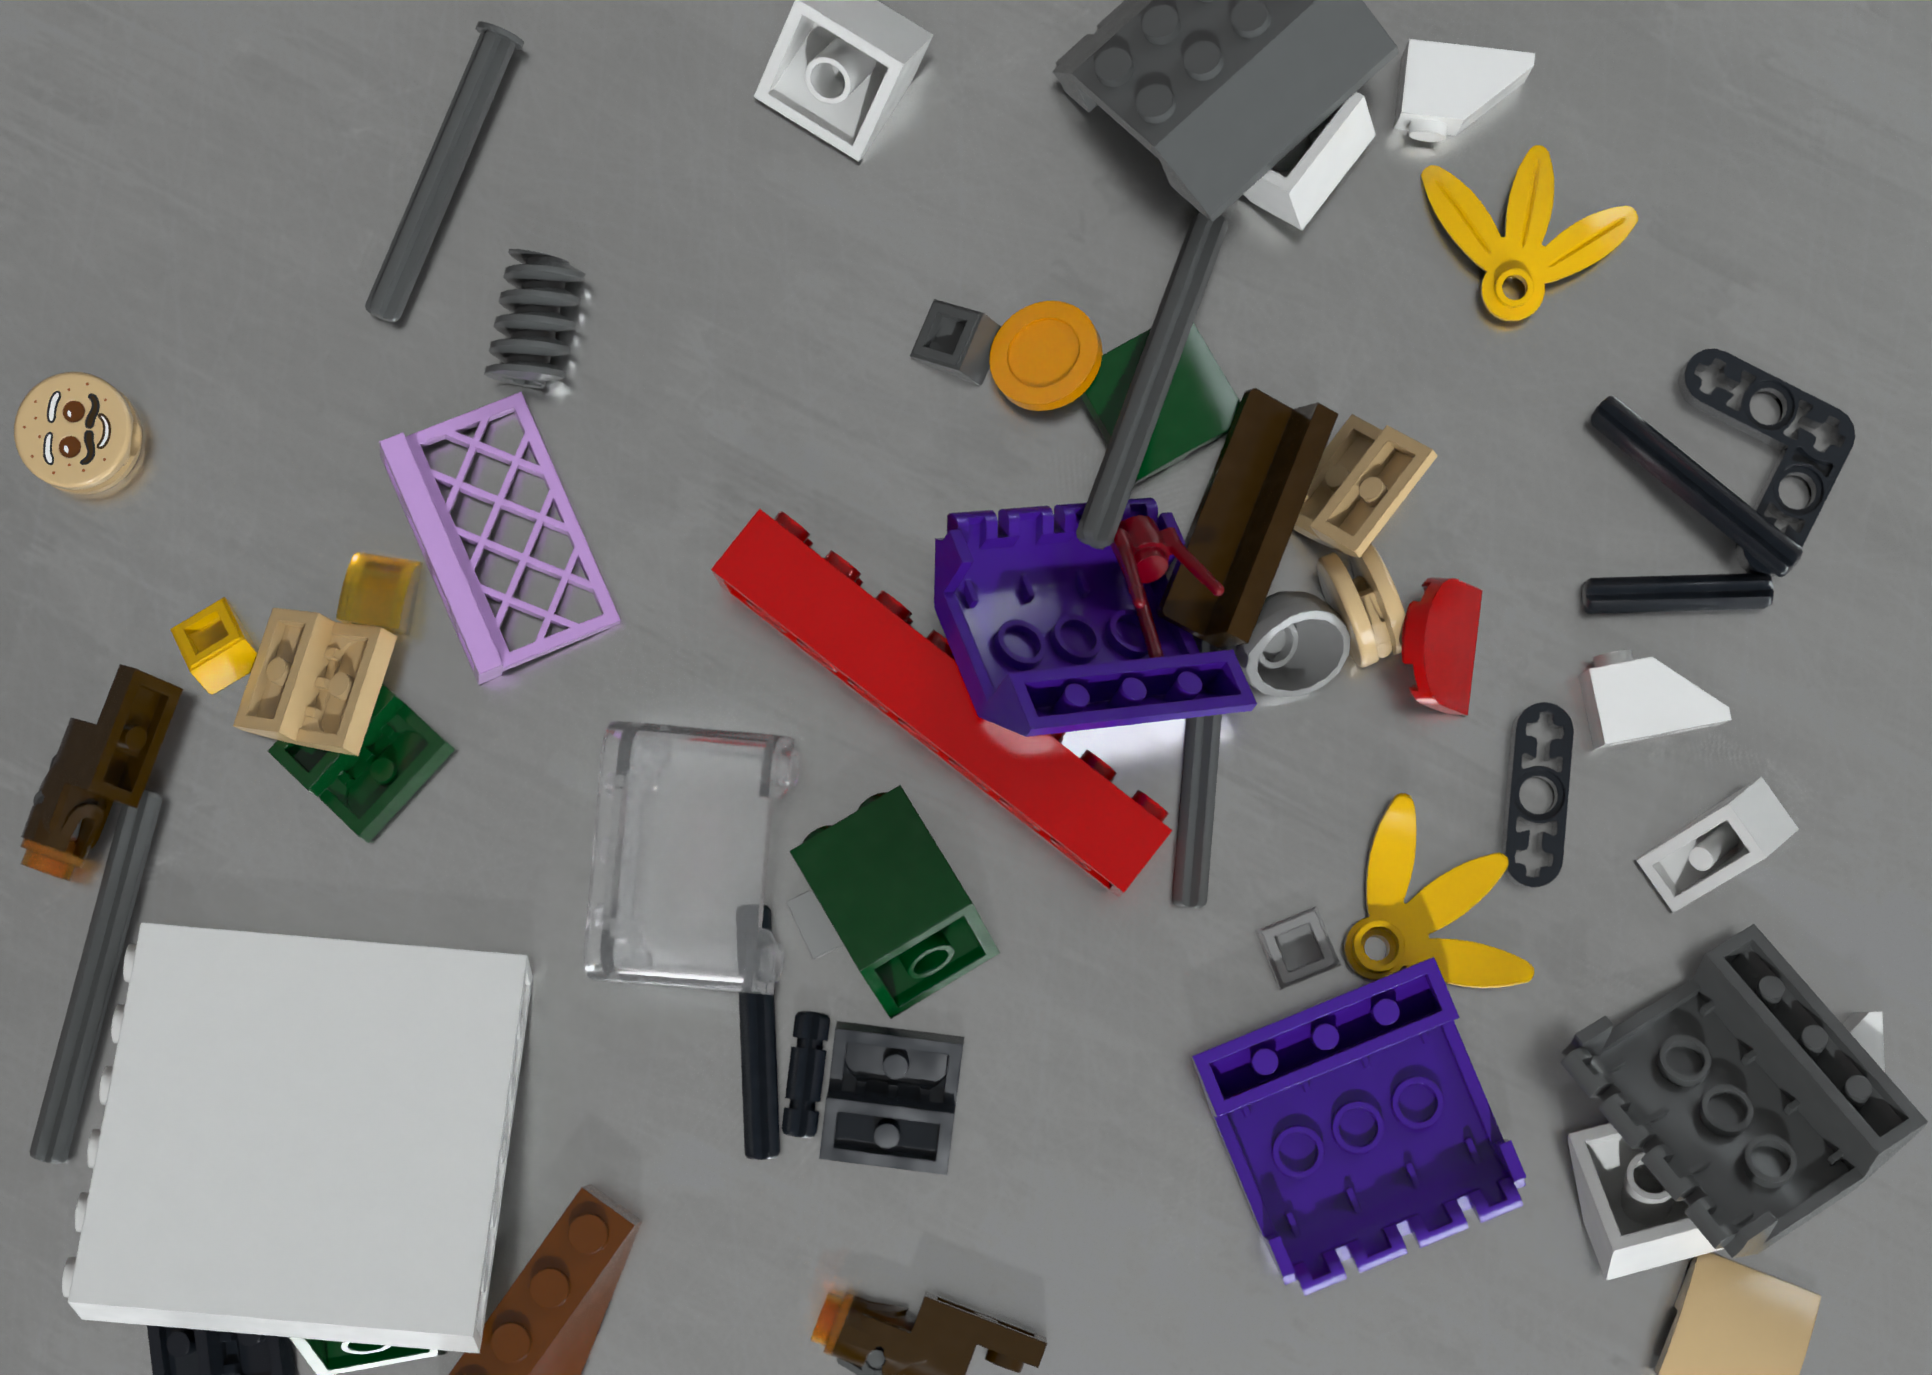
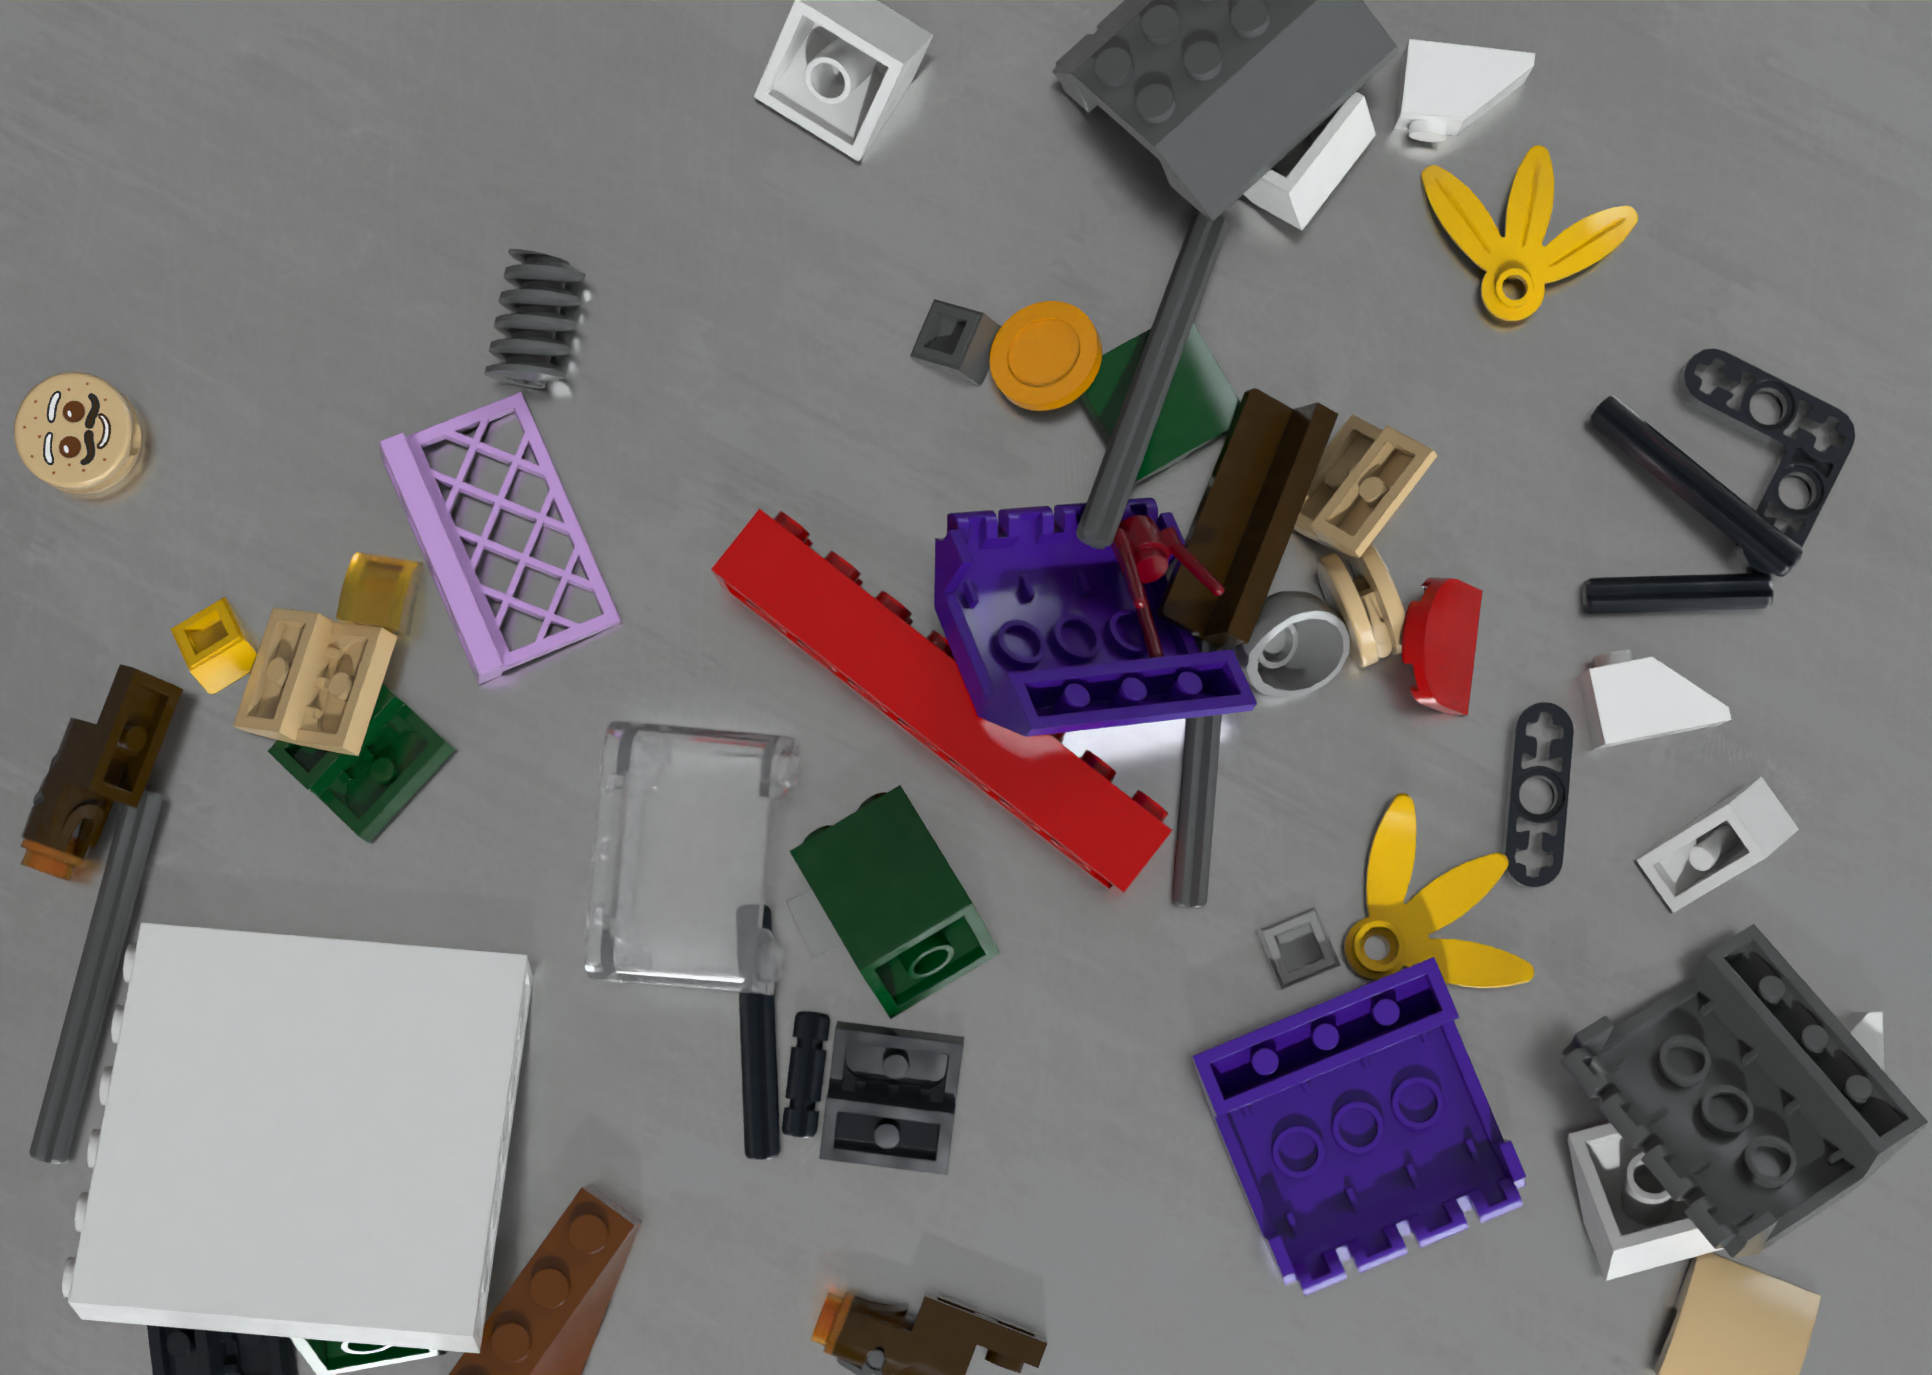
dark grey axle [365,21,524,322] -> none

